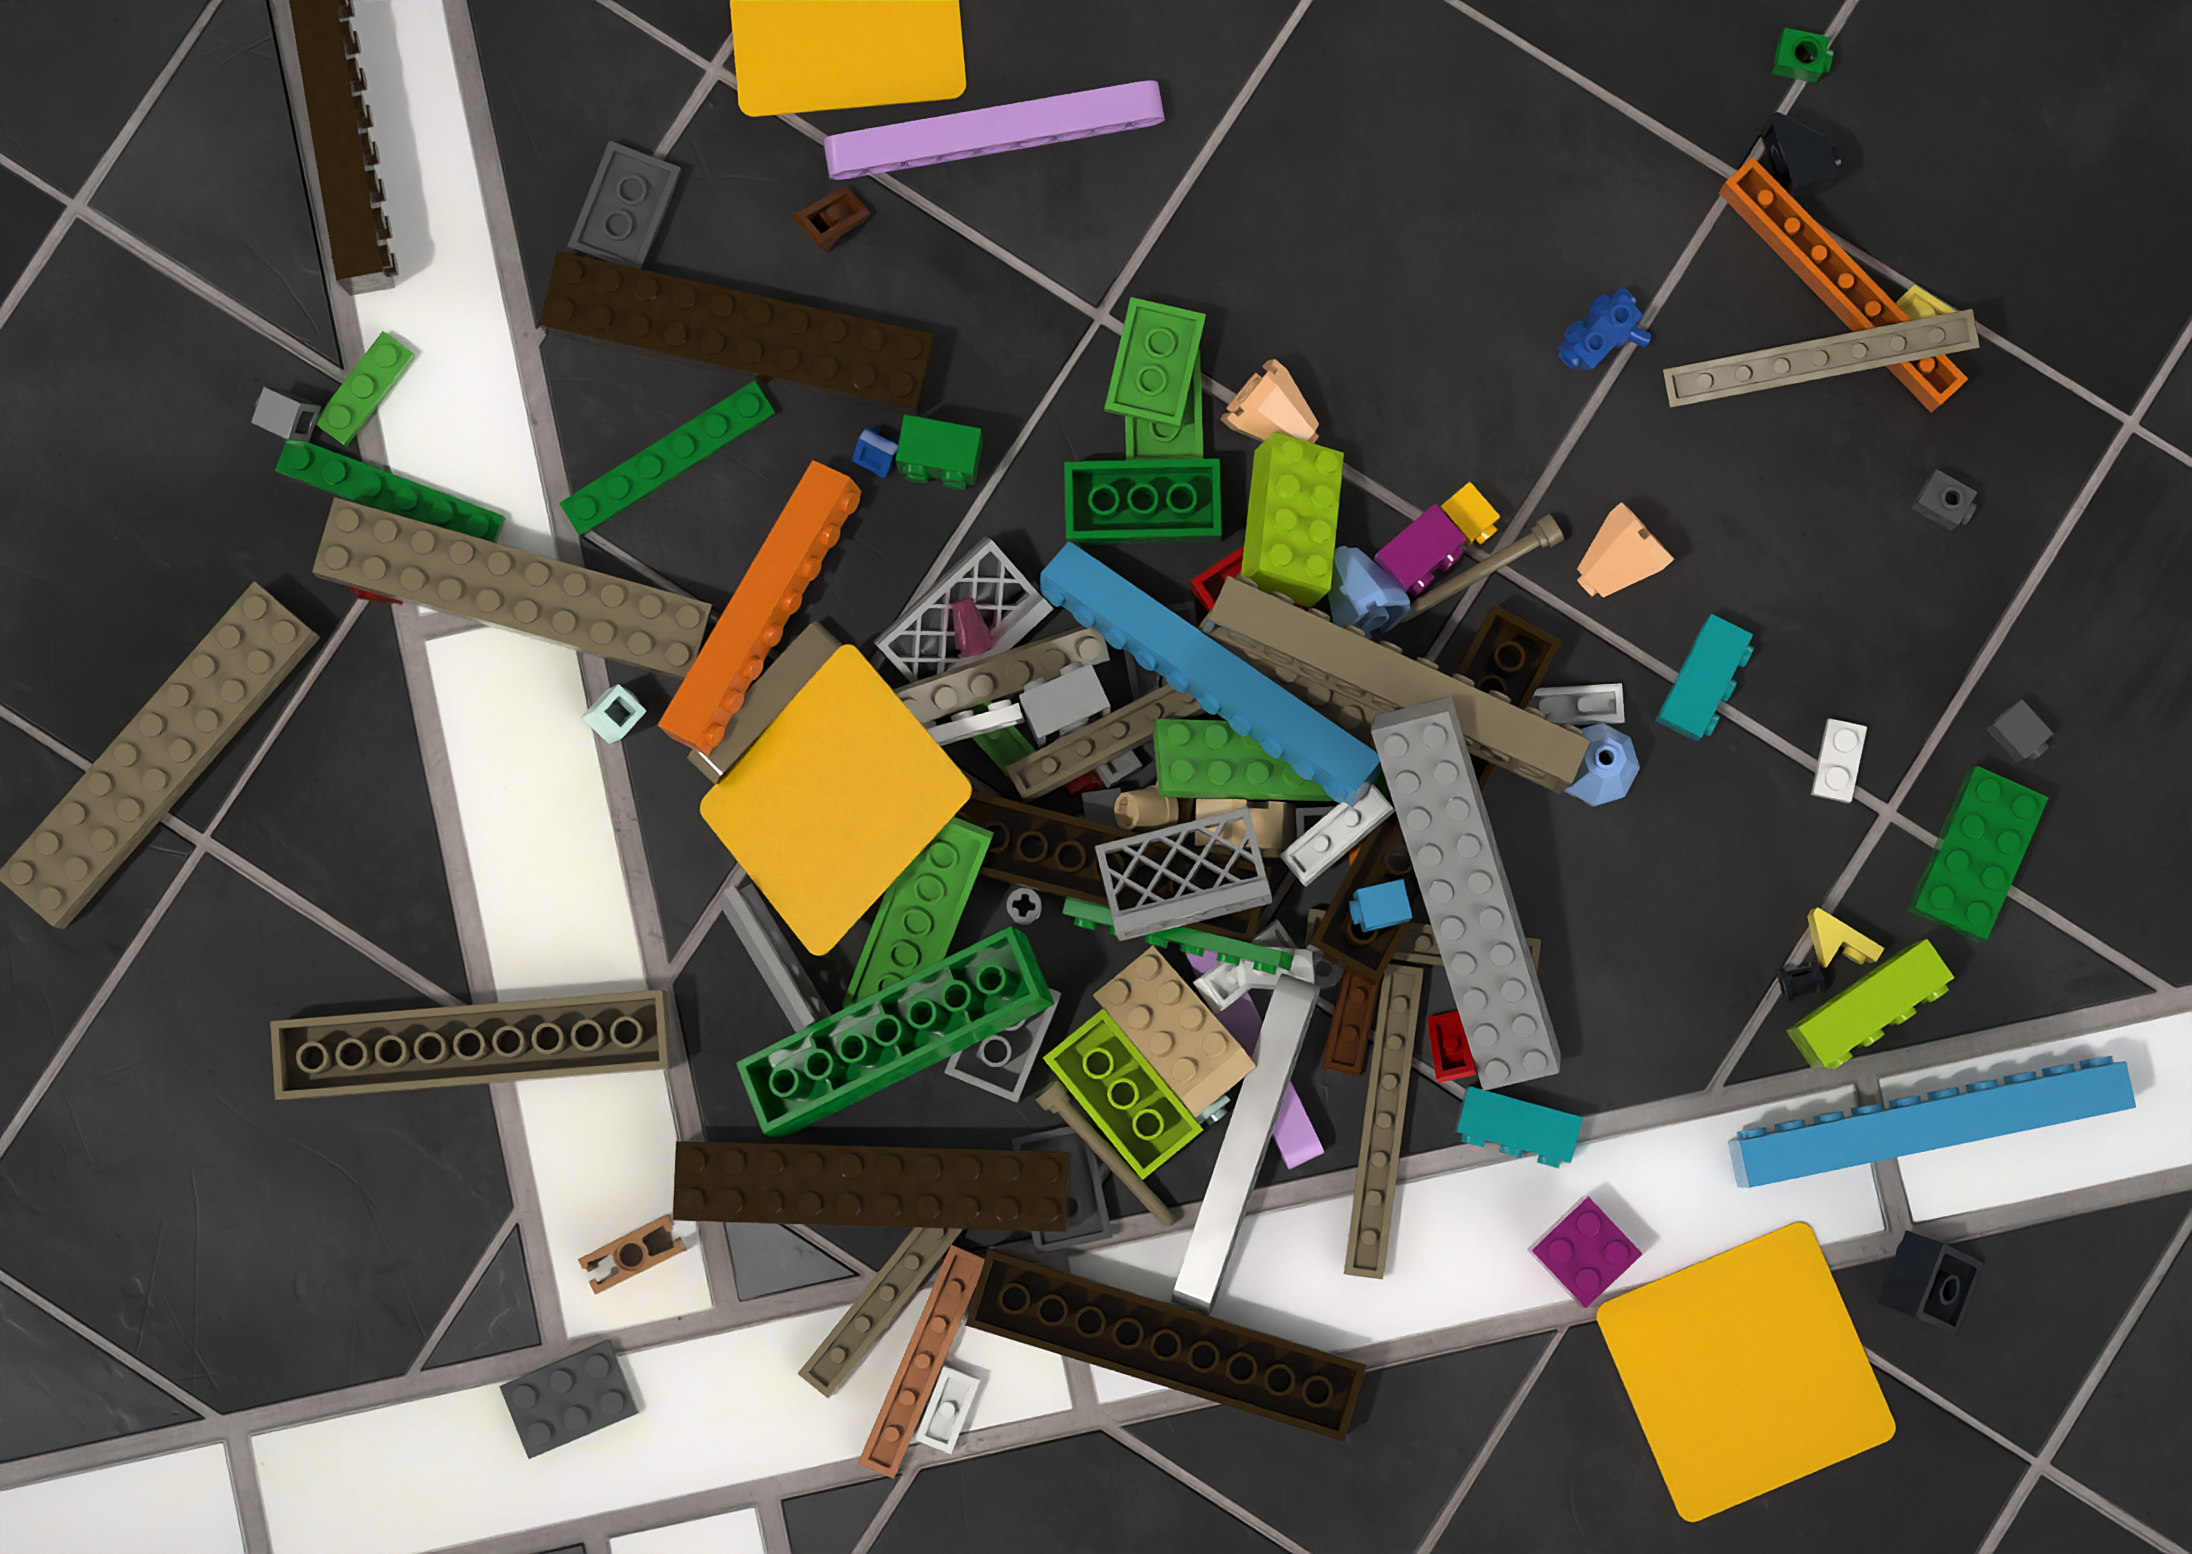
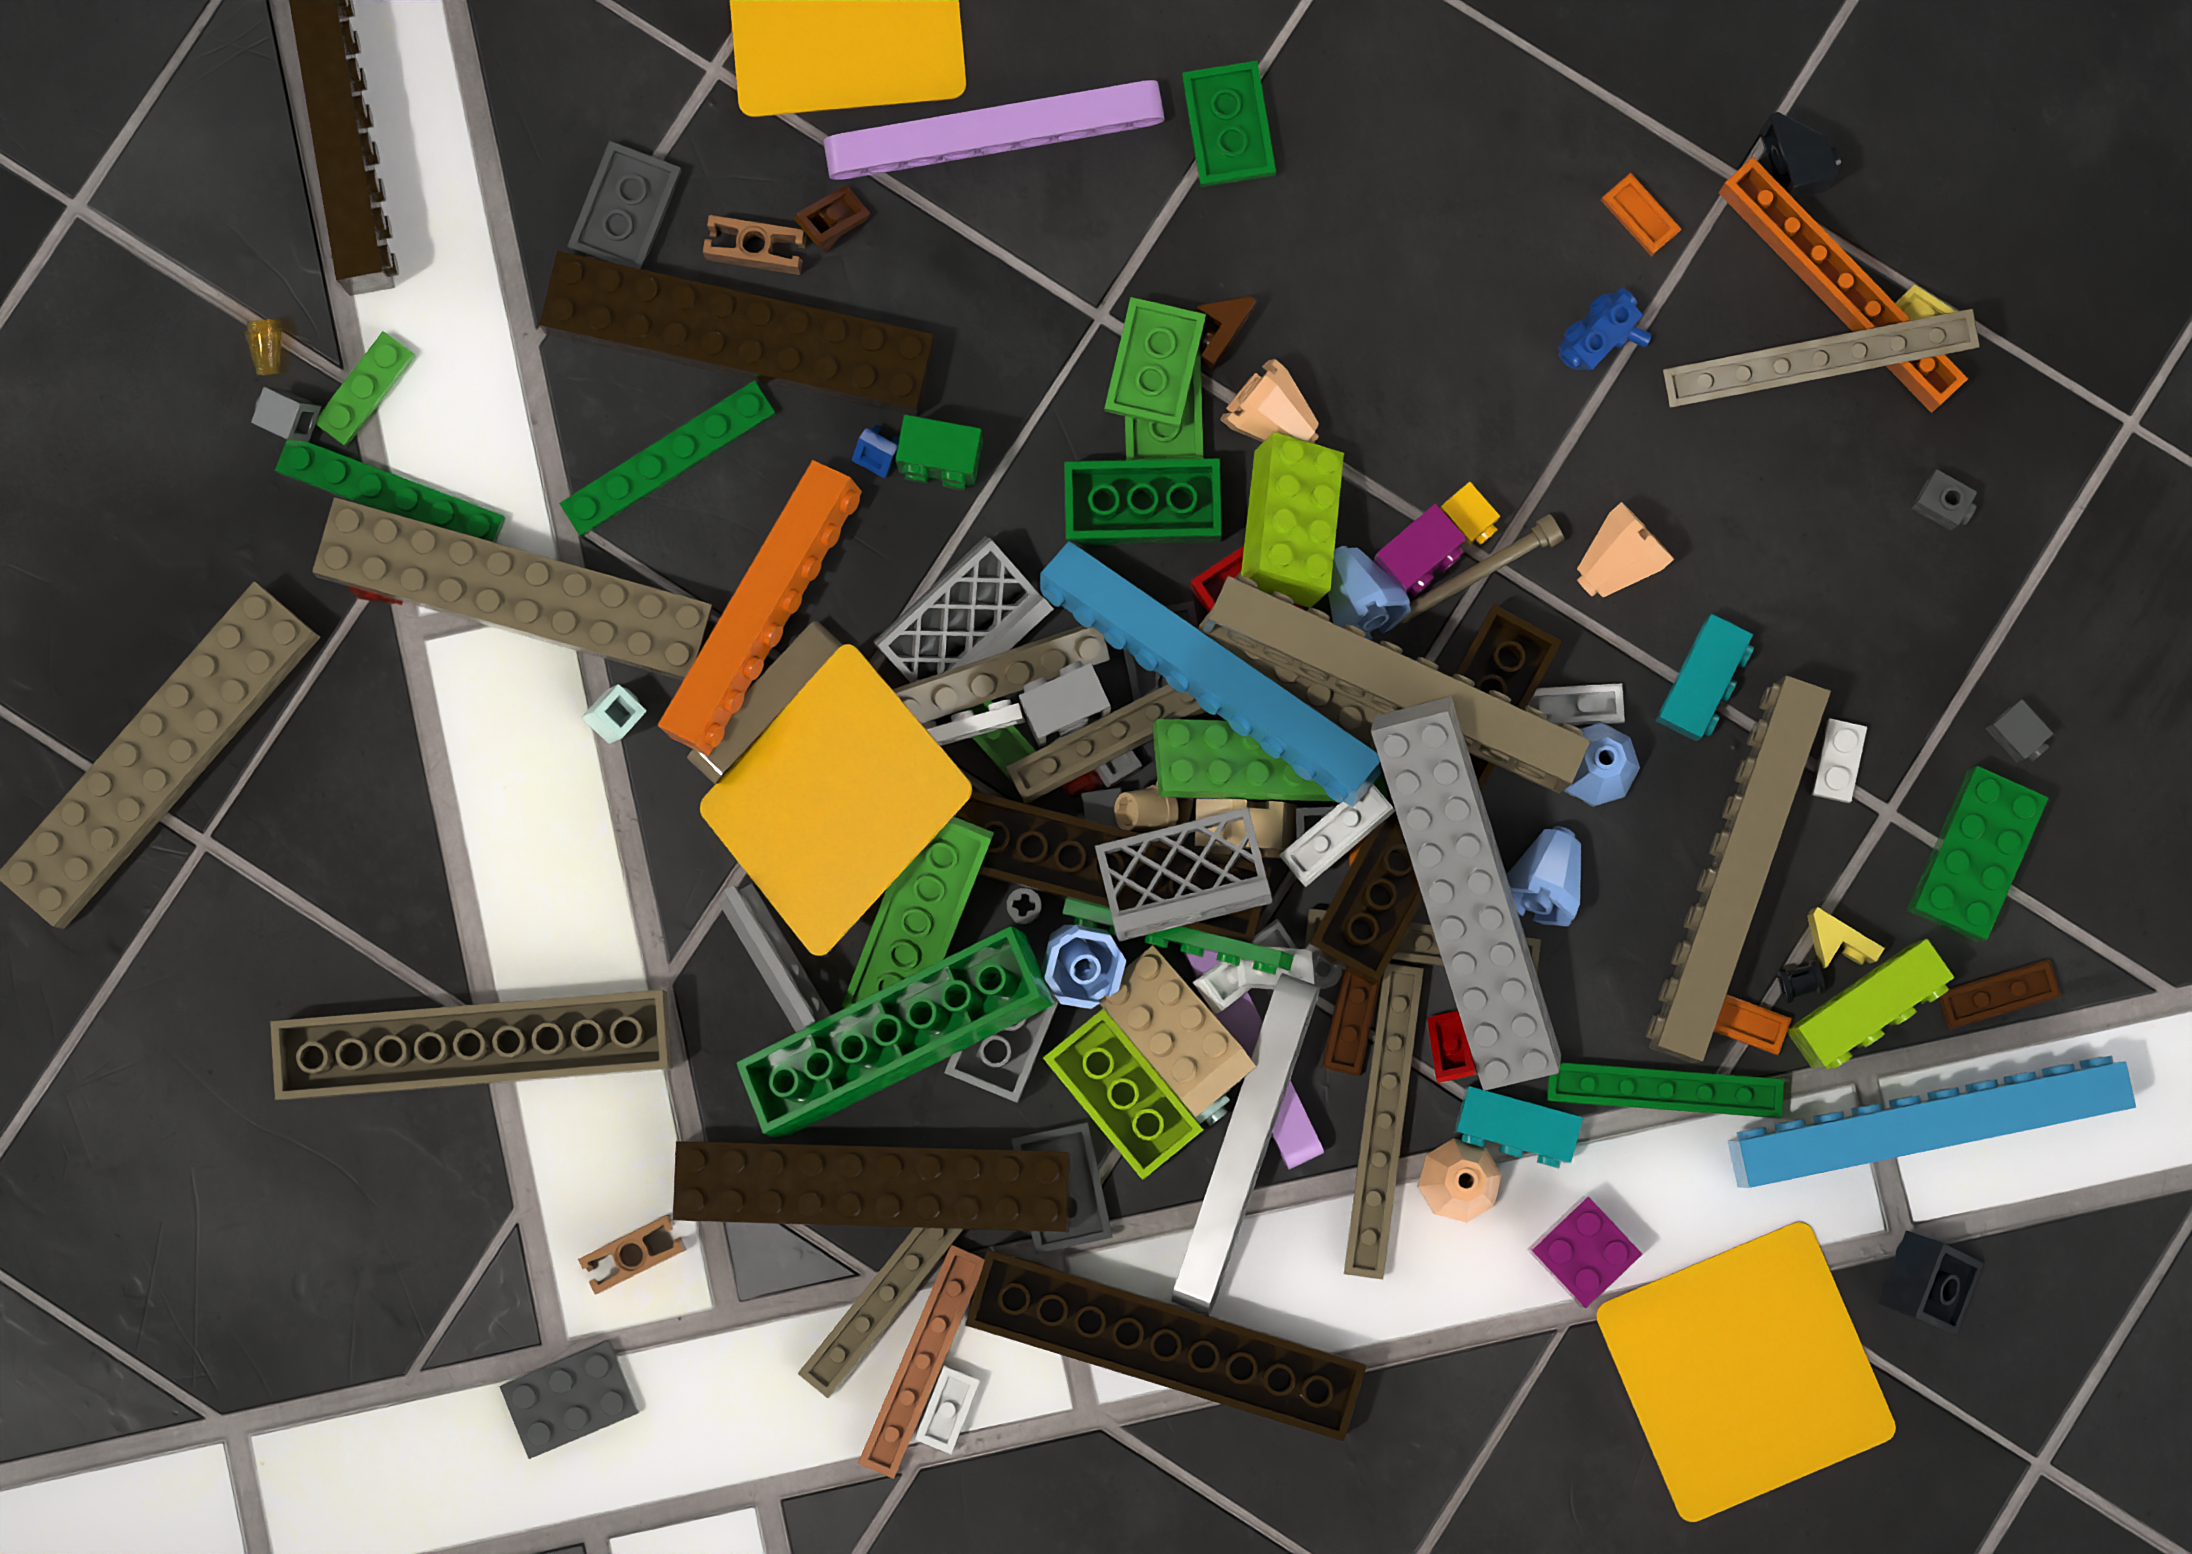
clear pink cone [951,597,993,657] -> none
dark tan piece [1035,1078,1176,1227] -> none
dark azure brick [1349,879,1412,932] -> none
green brick [1771,28,1833,83] -> none
none -> clear yellow cone [244,319,283,376]
none -> medium nougat piece [703,215,807,275]
none -> light blue cone [1041,925,1126,1009]
none -> green plate [1182,61,1276,187]
none -> reddish brown slope [1196,296,1256,371]
none -> light nougat cone [1417,1138,1502,1223]
none -> light blue cone [1506,826,1581,926]
none -> green plate [1546,1063,1784,1119]
none -> orange tile [1601,173,1682,257]
none -> dark tan brick [1645,675,1831,1063]
none -> orange tile [1713,994,1792,1055]
none -> reddish brown tile [1937,959,2061,1030]

